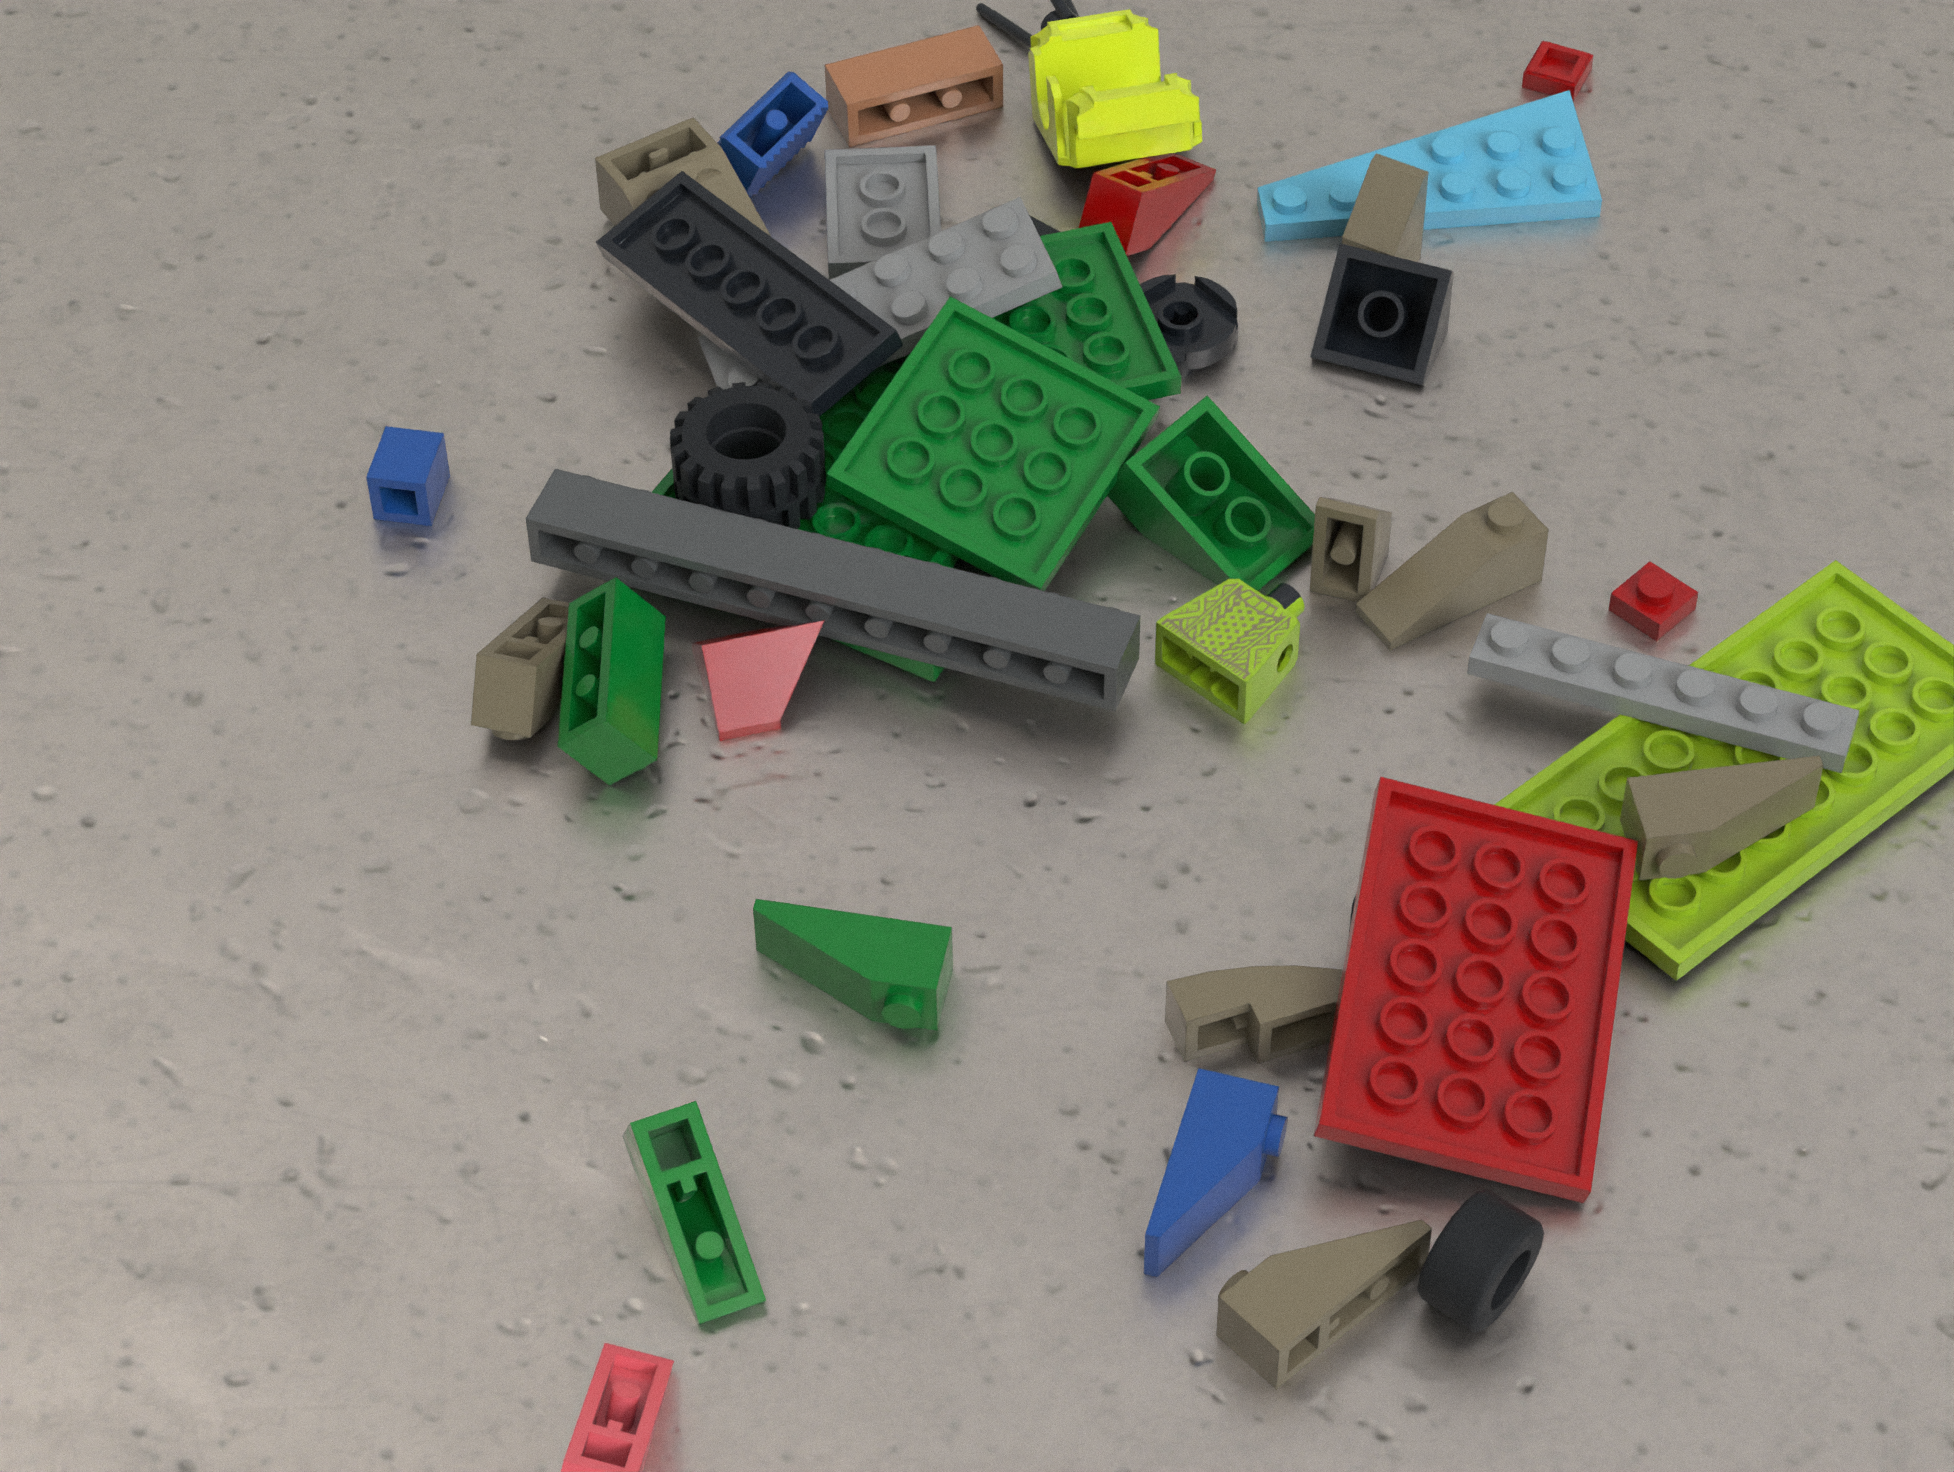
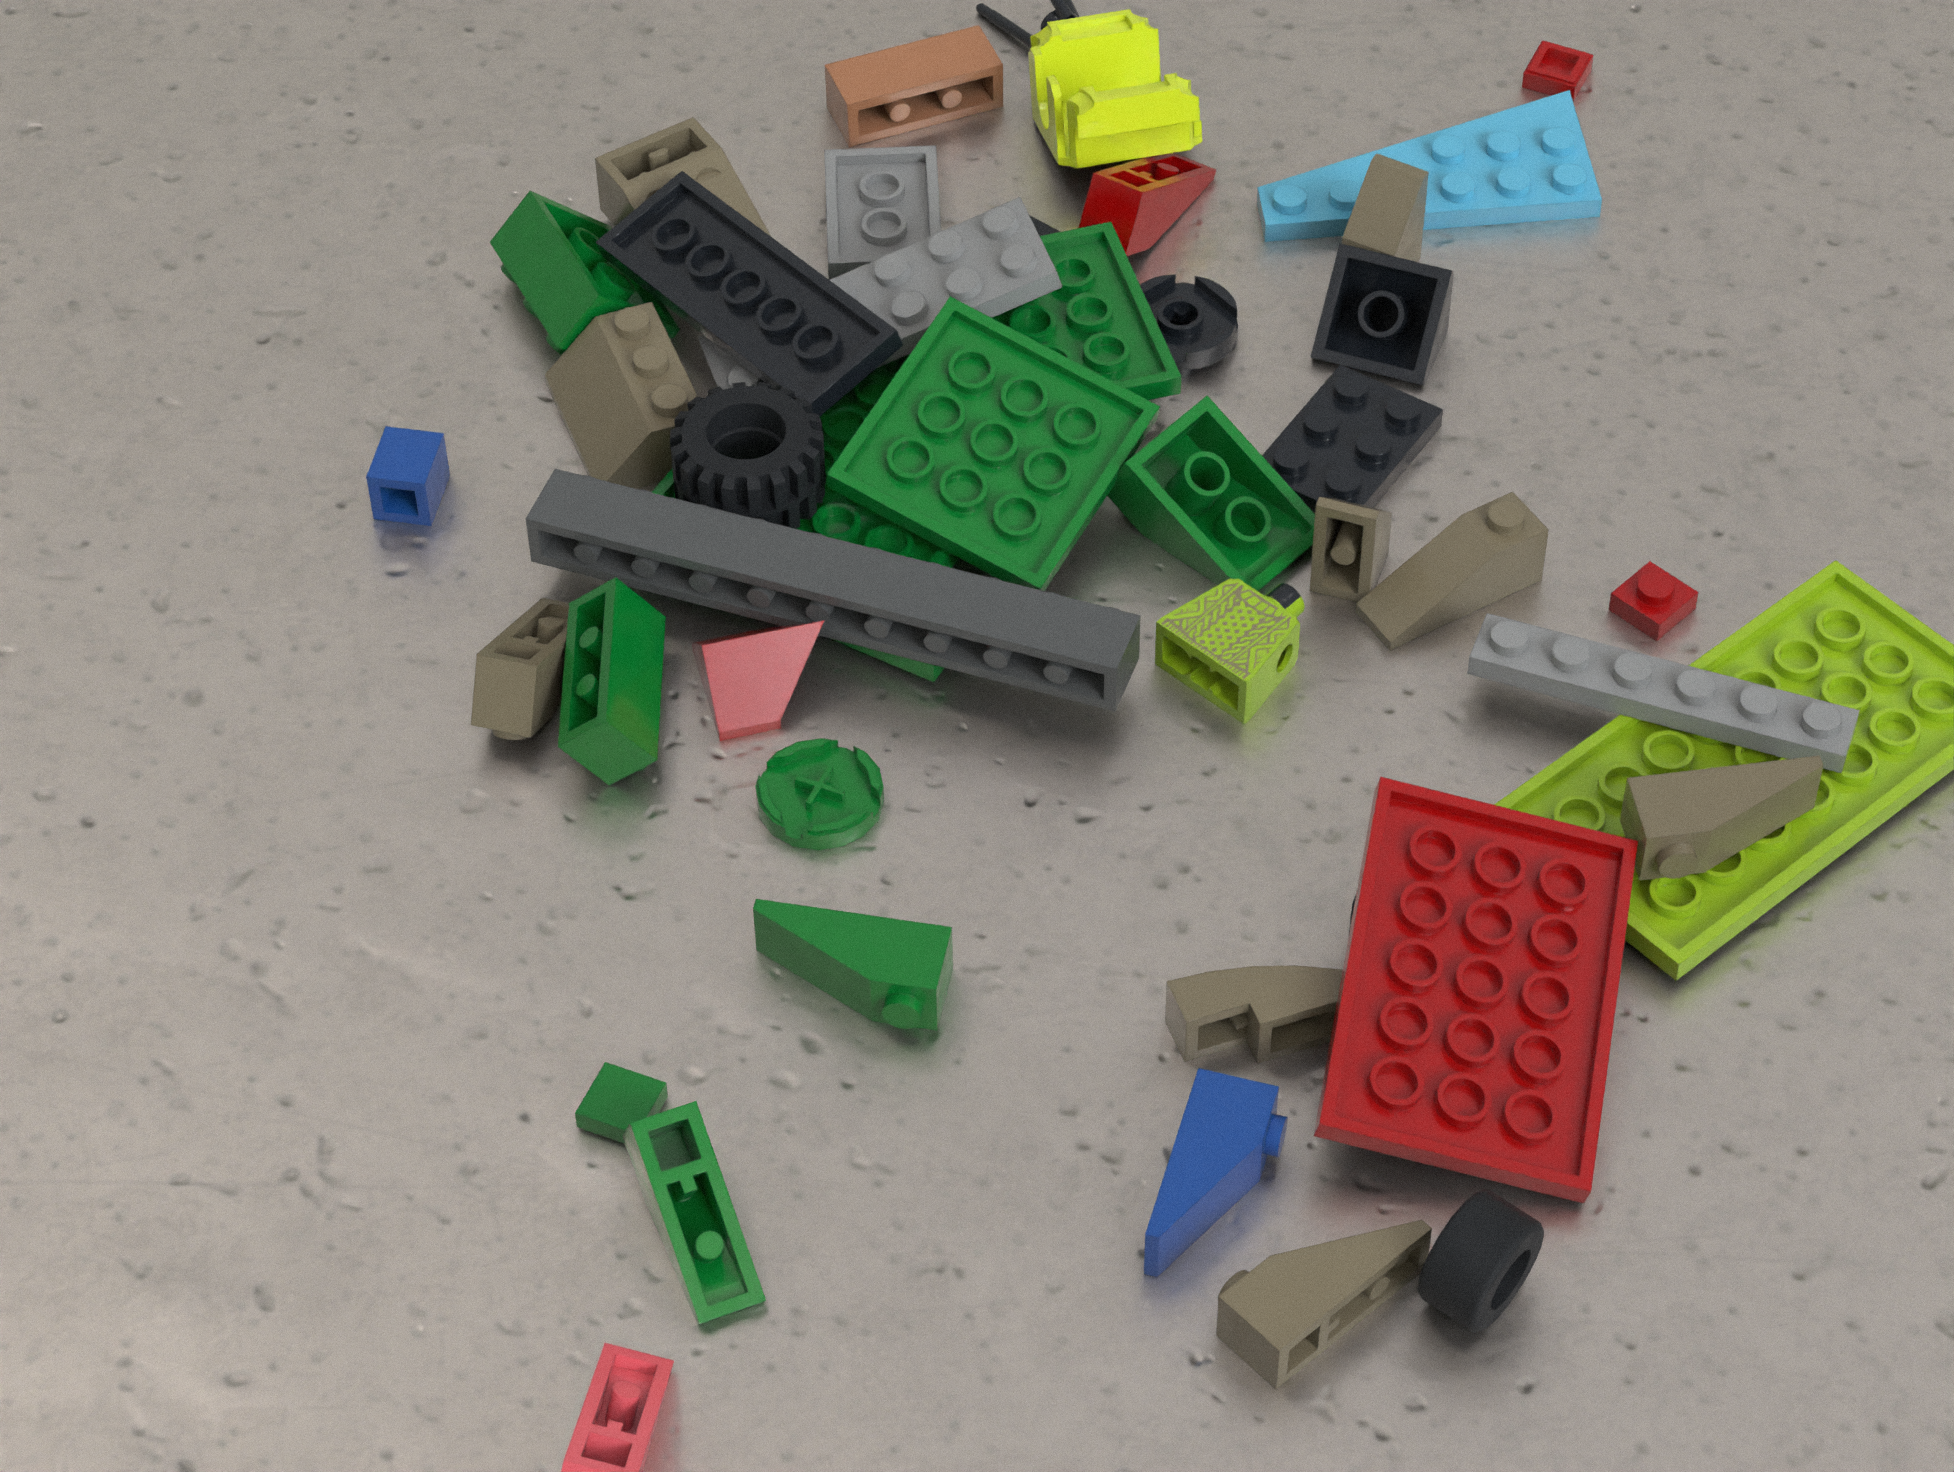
blue brick [717,71,828,199] -> none
none -> green slope [490,191,680,355]
none -> dark tan slope [545,302,698,489]
none -> green tile [575,1062,668,1143]
none -> green tile [755,738,884,851]
none -> black plate [1262,365,1443,514]

